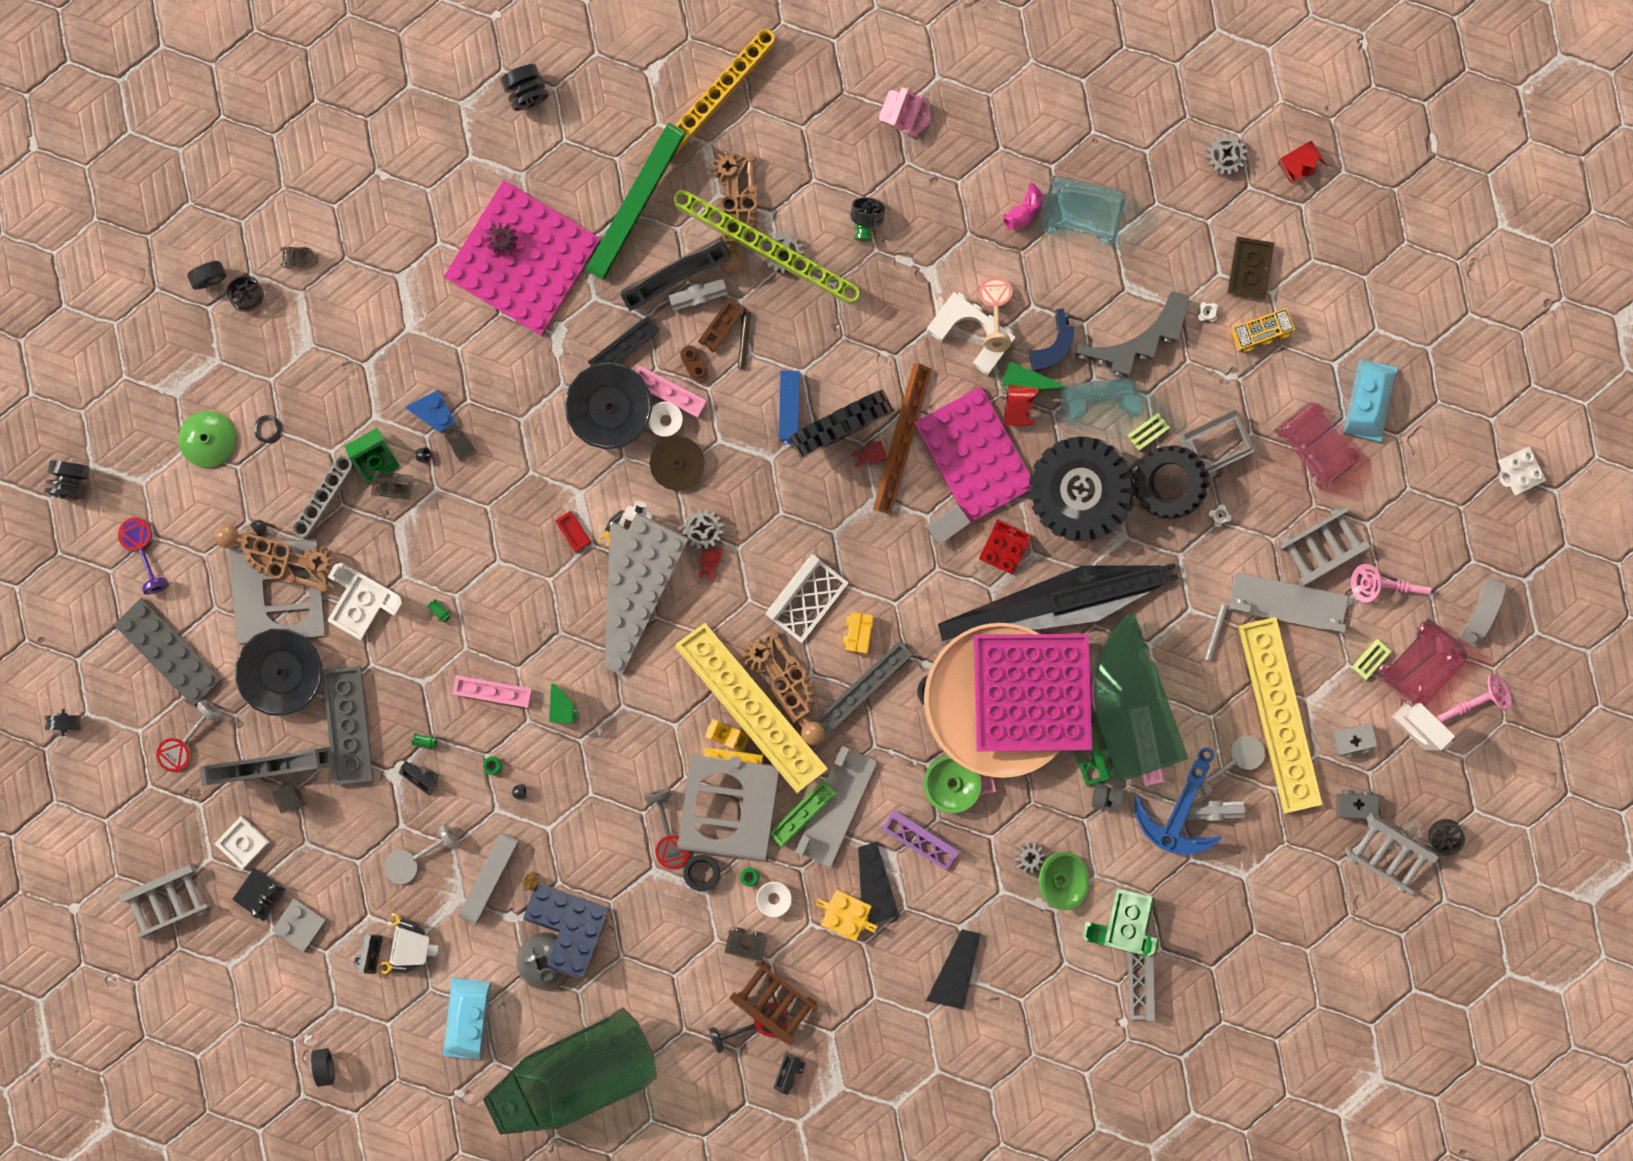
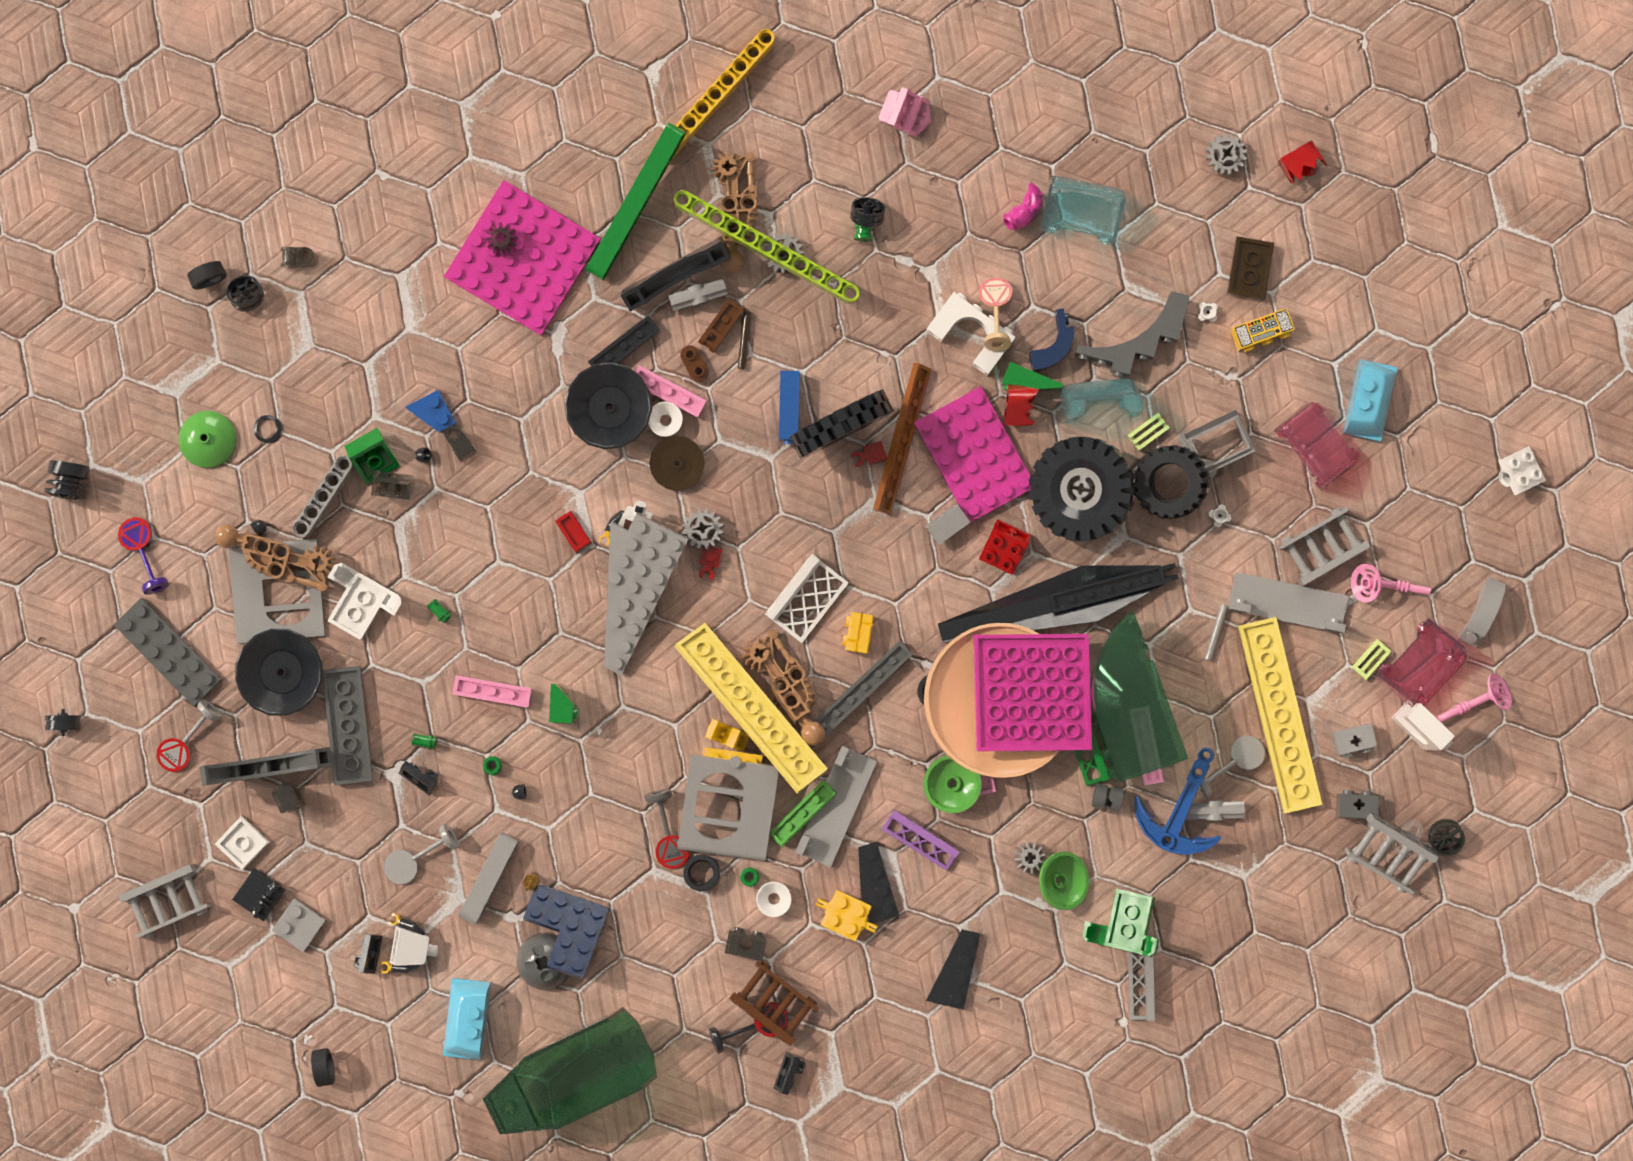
black wheel [500,64,549,111] -> none

